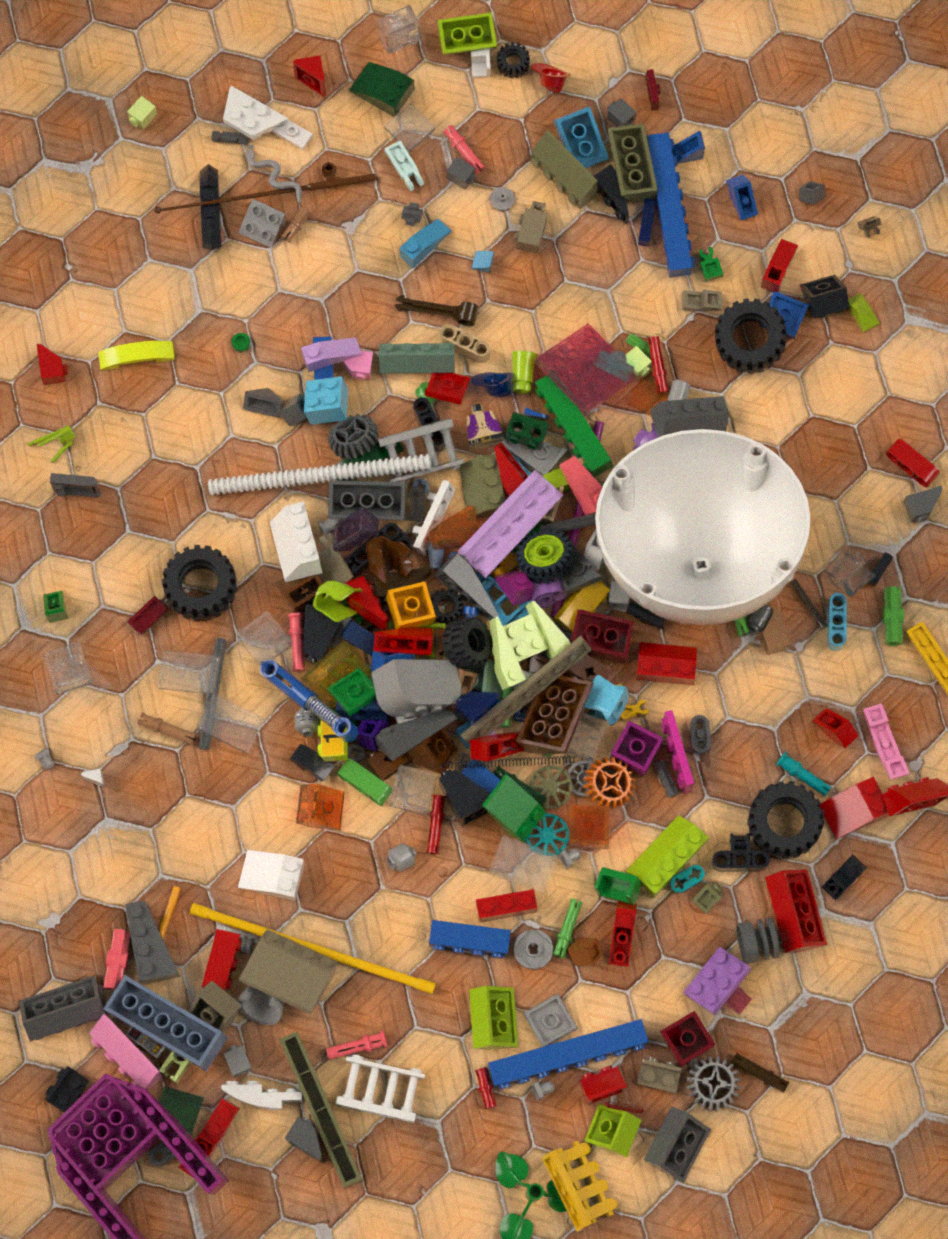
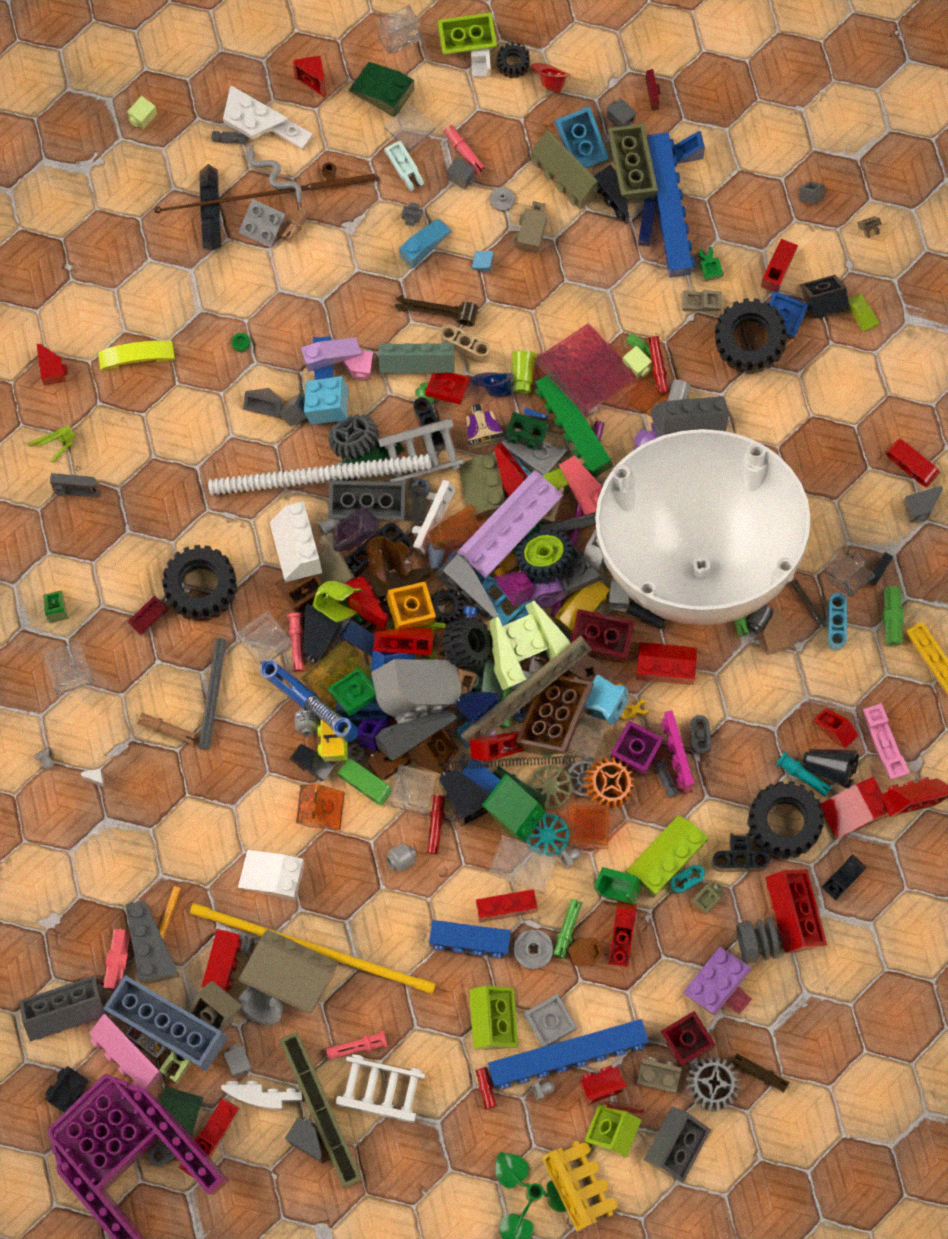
clear tile [157,651,220,695] -> none
clear tile [196,693,265,754] -> none
clear light blue tile [594,350,635,382] -> none
blue slope [726,174,758,220] -> none
none -> black cone [803,749,859,788]

